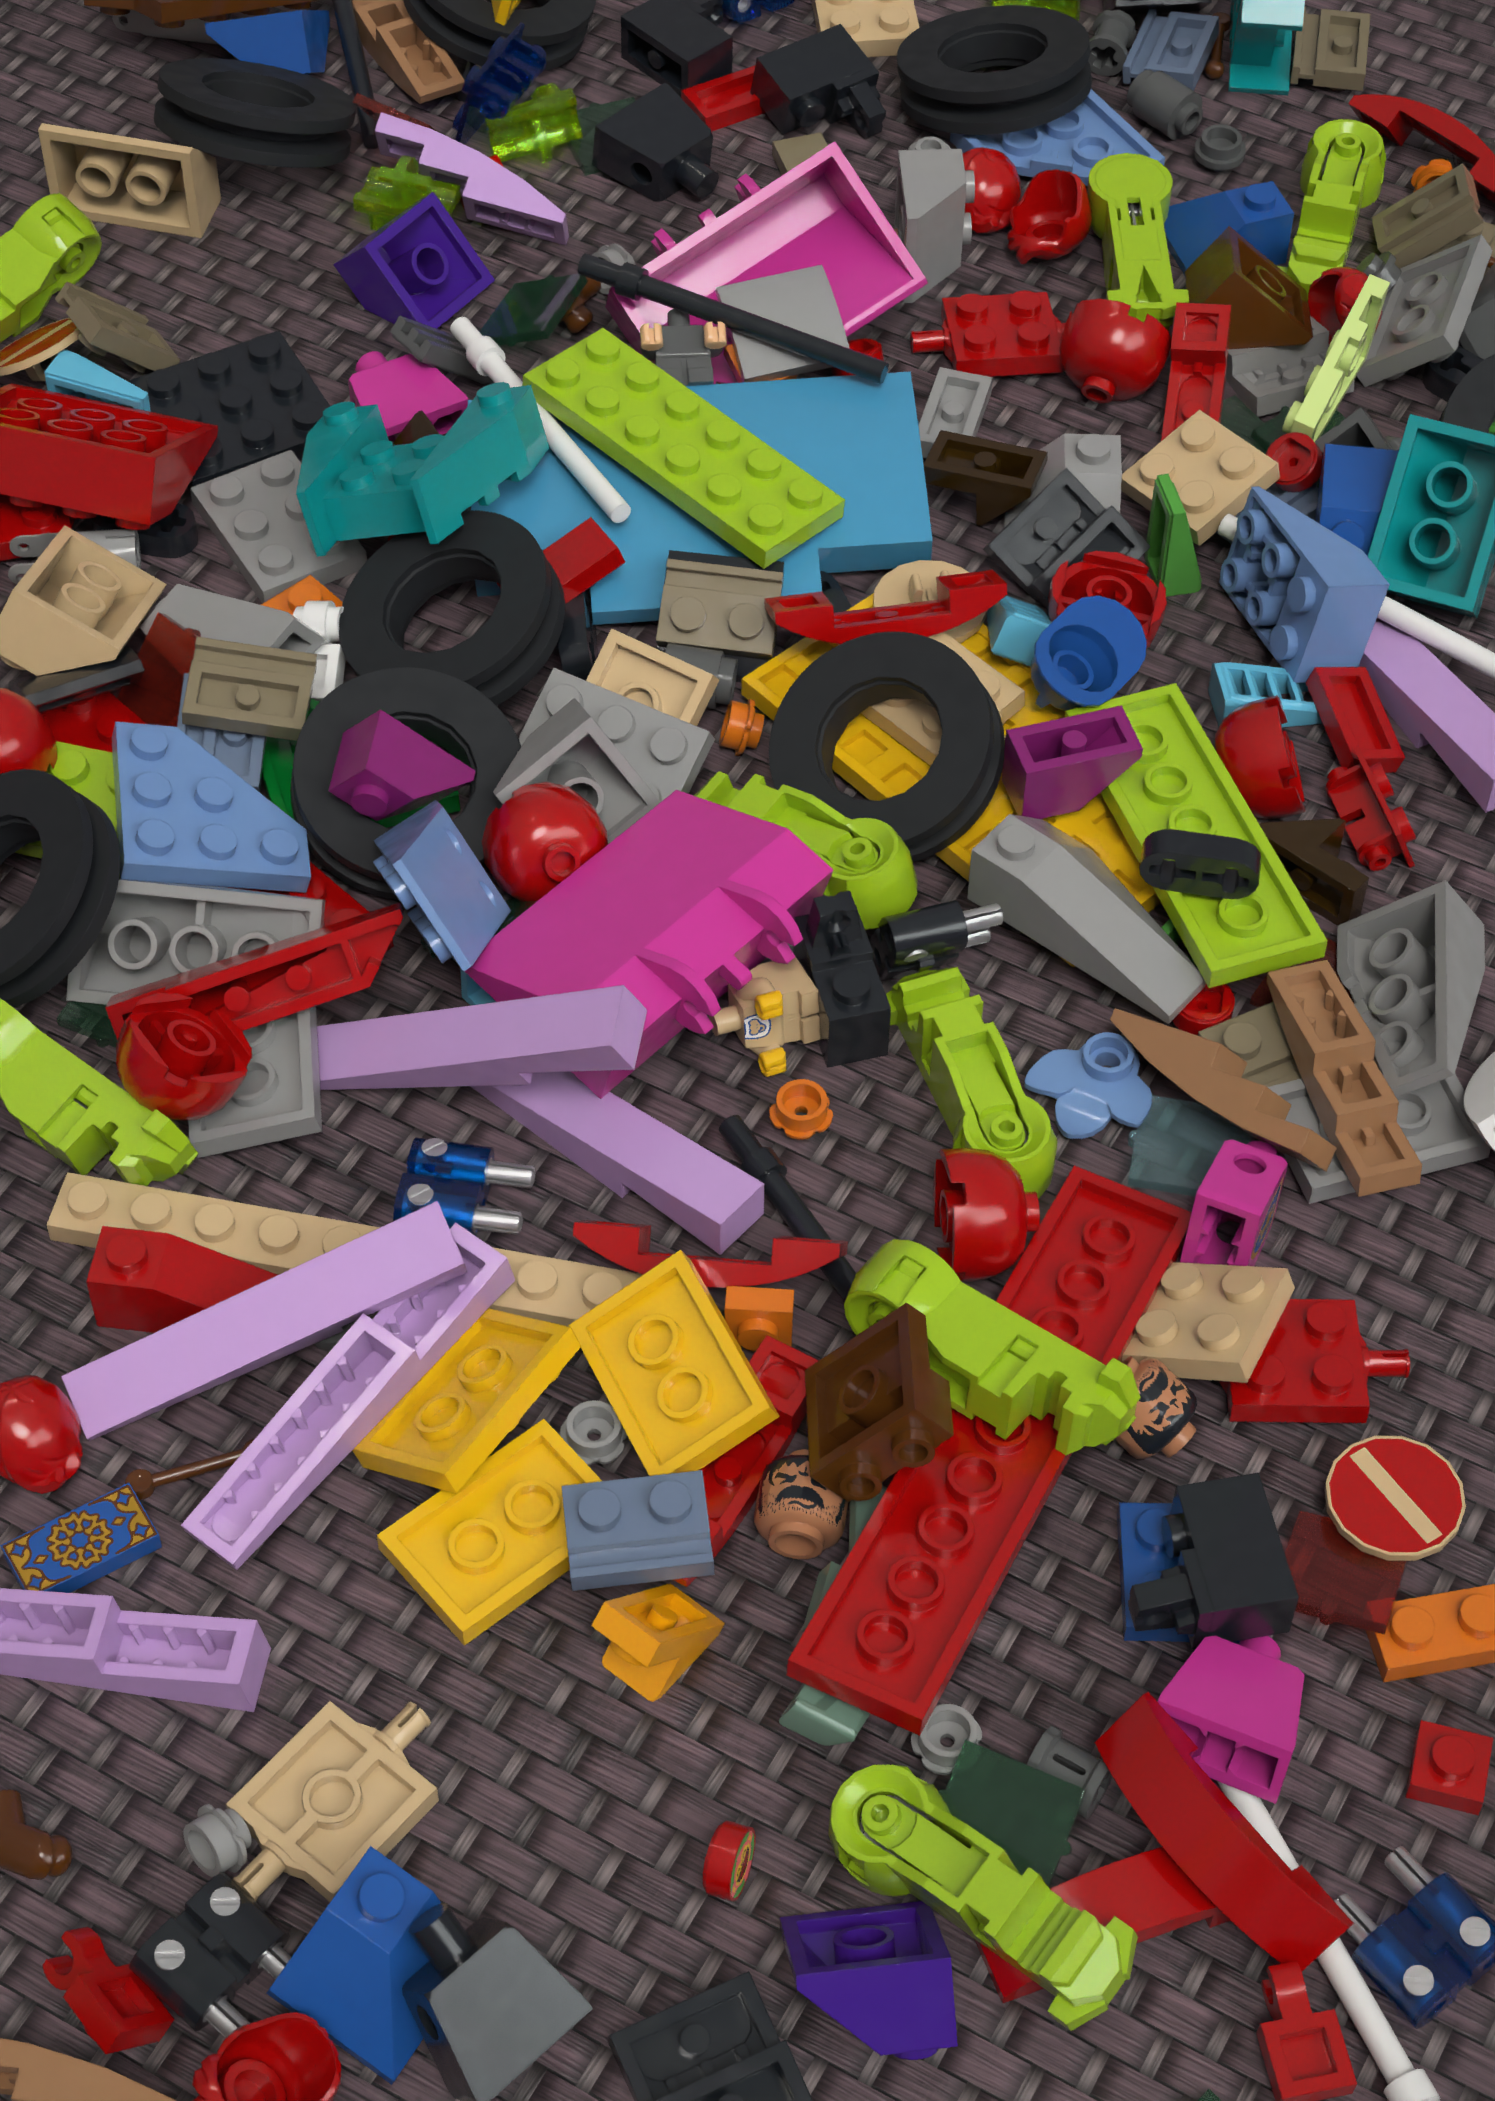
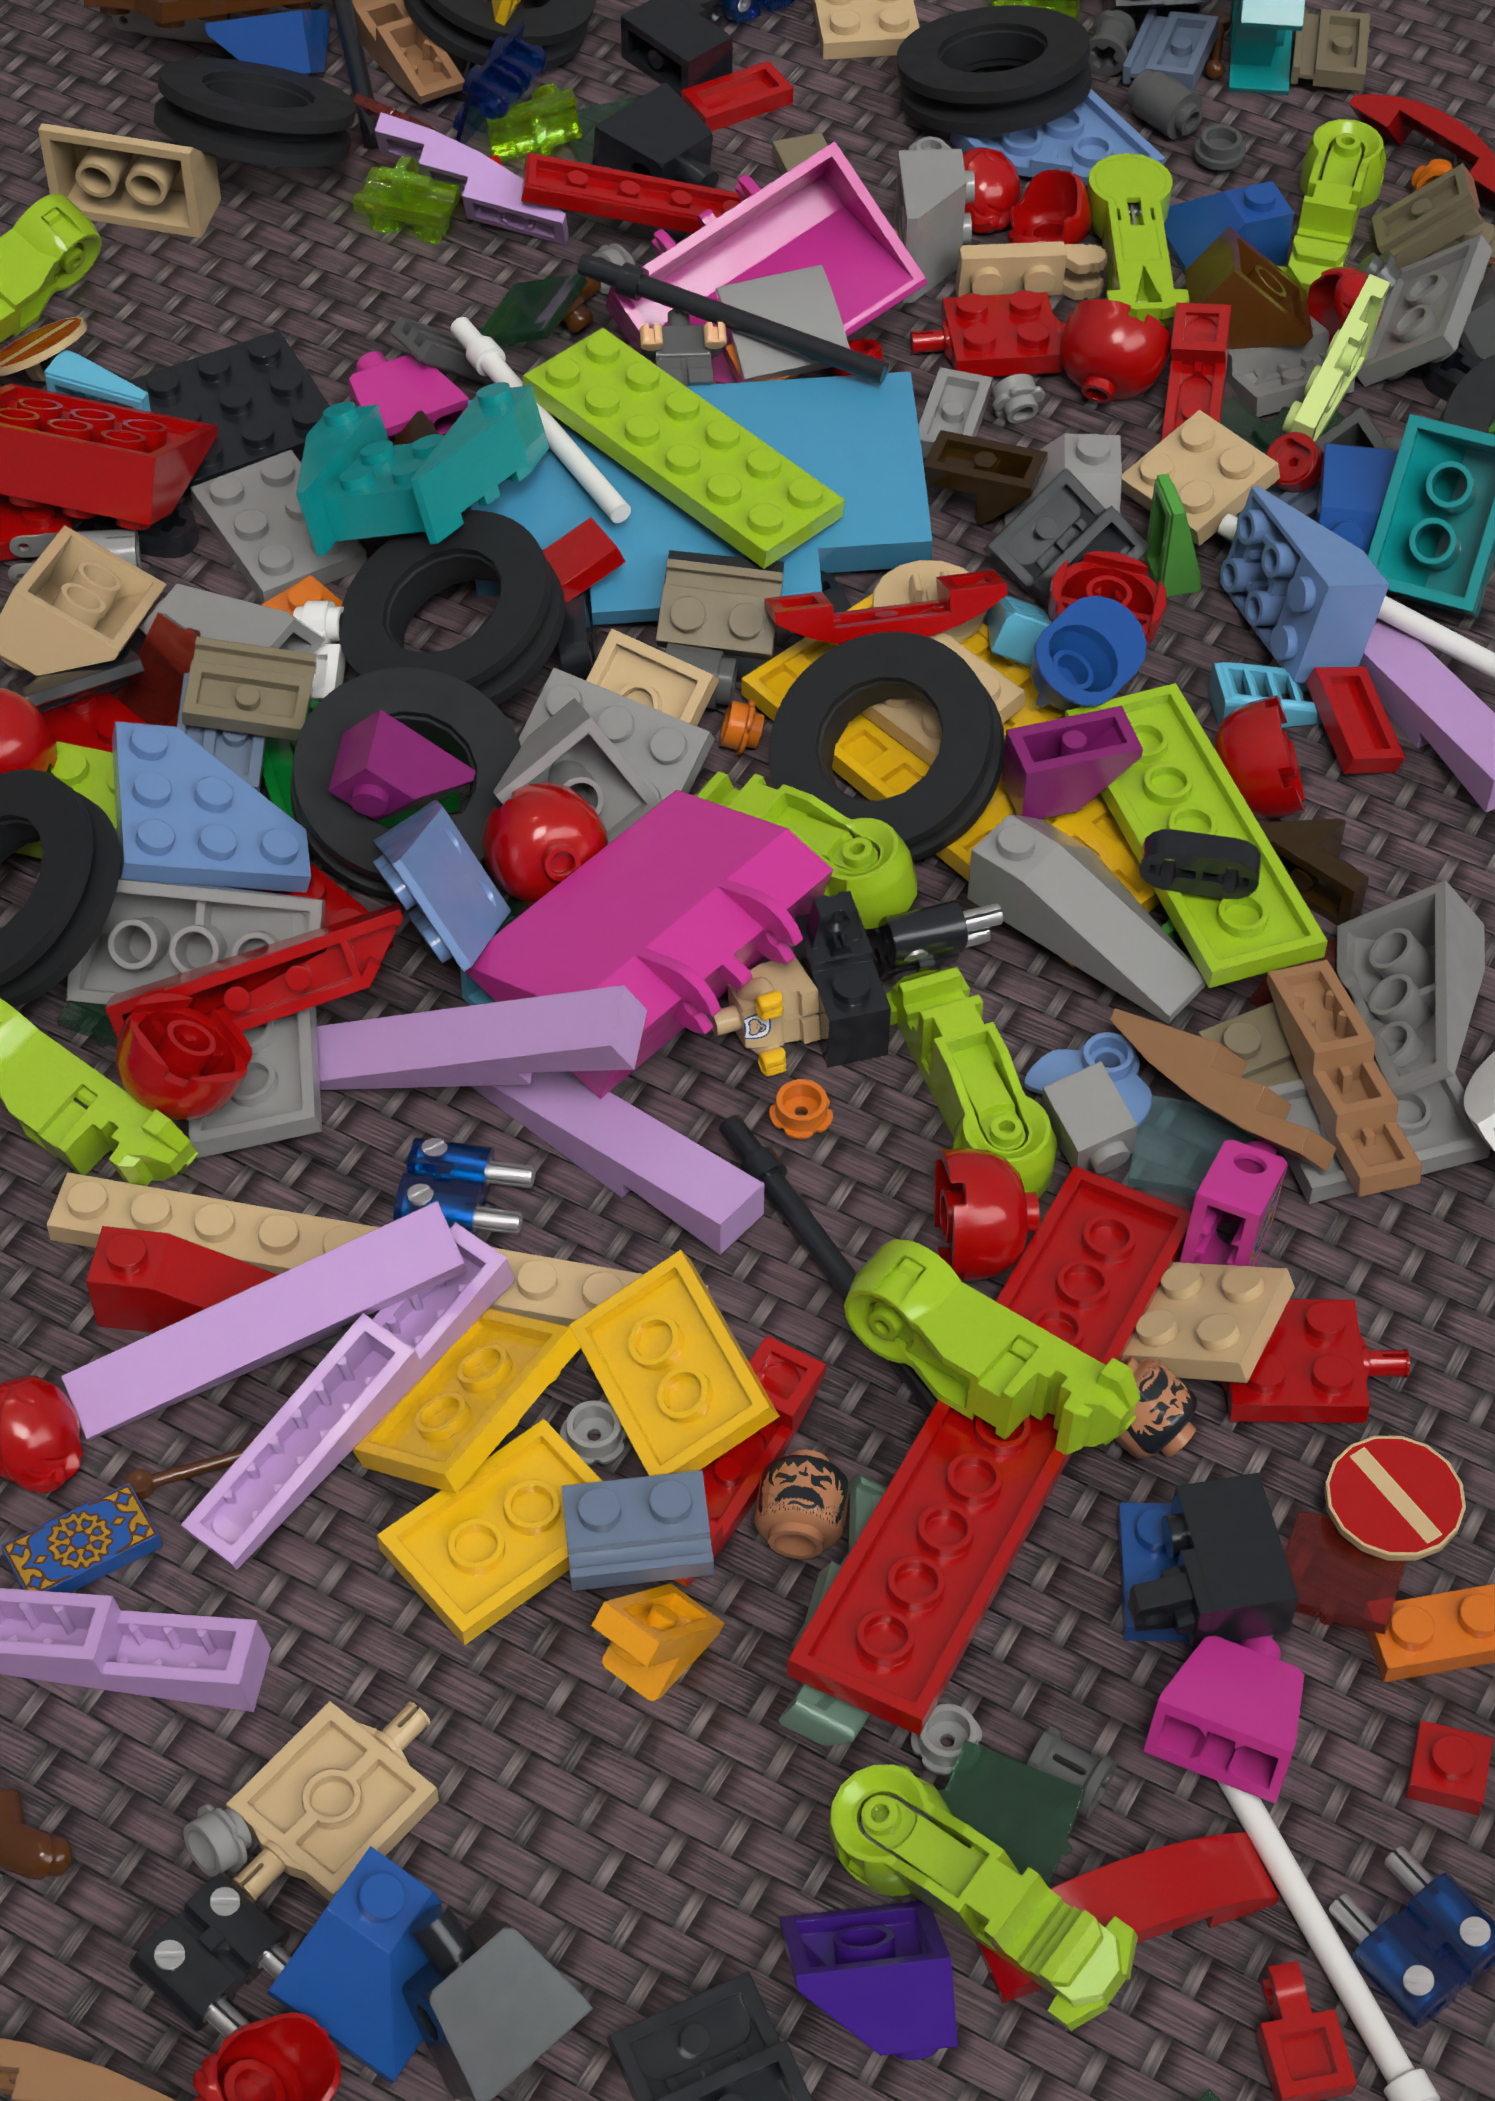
red plate [42,1927,175,2054] -> none
dark tan plate [55,282,180,372] -> none
dark purple slope [333,192,495,329] -> none
red slope [573,1220,848,1288] -> none
red tile [703,1820,756,1902] -> none
orange plate [725,1286,794,1351] -> none
black hinge [750,24,886,139] -> none
reddish brown plate [805,1303,954,1502] -> none
red slope [1095,1692,1354,1972] -> none
red tile [1172,984,1235,1036] -> none
red hinge [1325,745,1416,871] -> none
none -> red tile [521,153,741,234]
none -> tan hinge [955,241,1108,300]
none -> light grey plate [992,374,1045,423]
none -> light grey brick [1042,1061,1137,1174]

